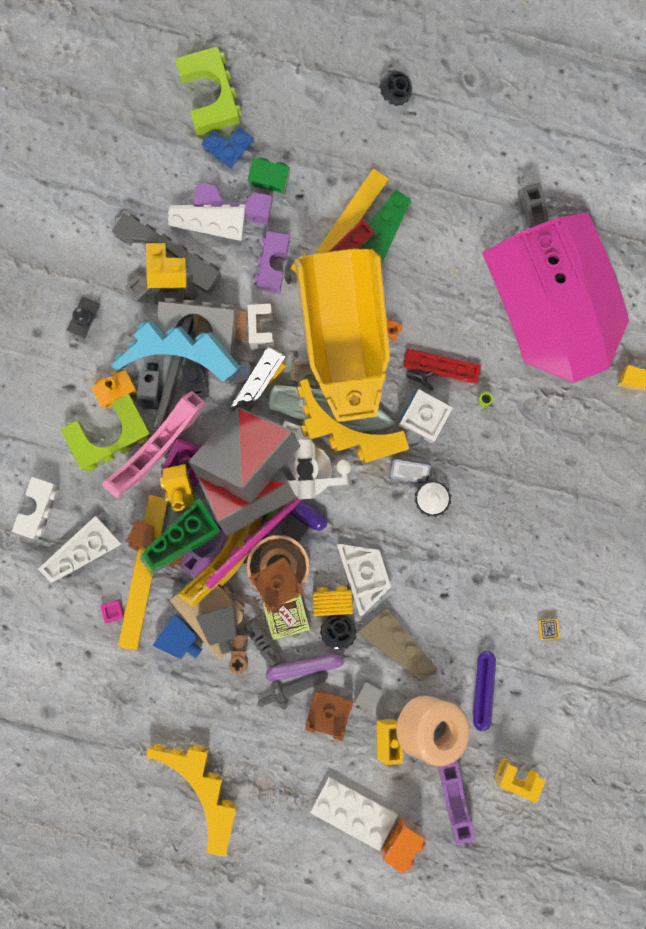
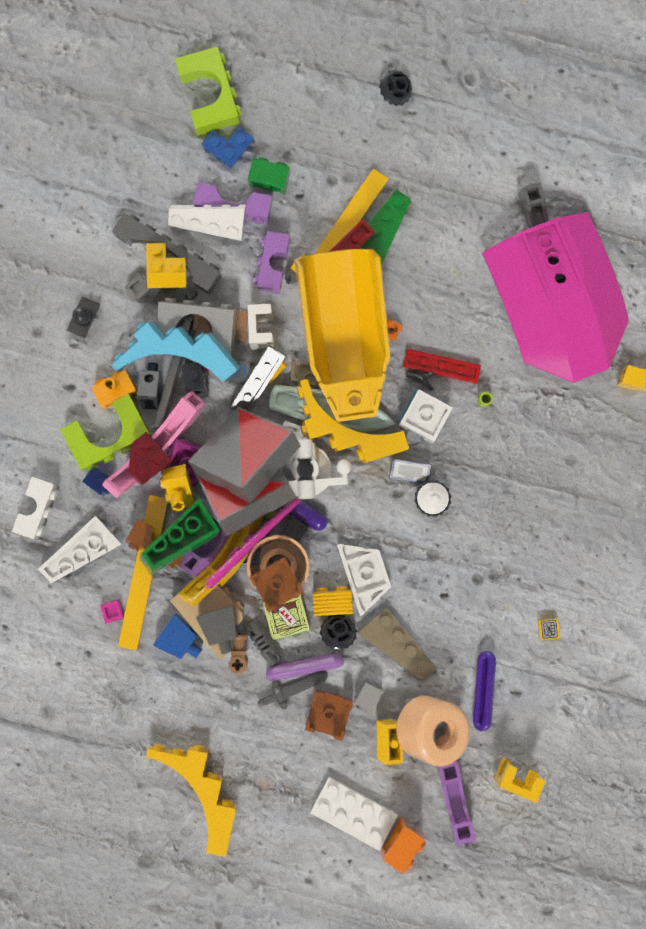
none -> clear blue brick [82,466,110,496]
none -> dark red plate [129,432,172,486]

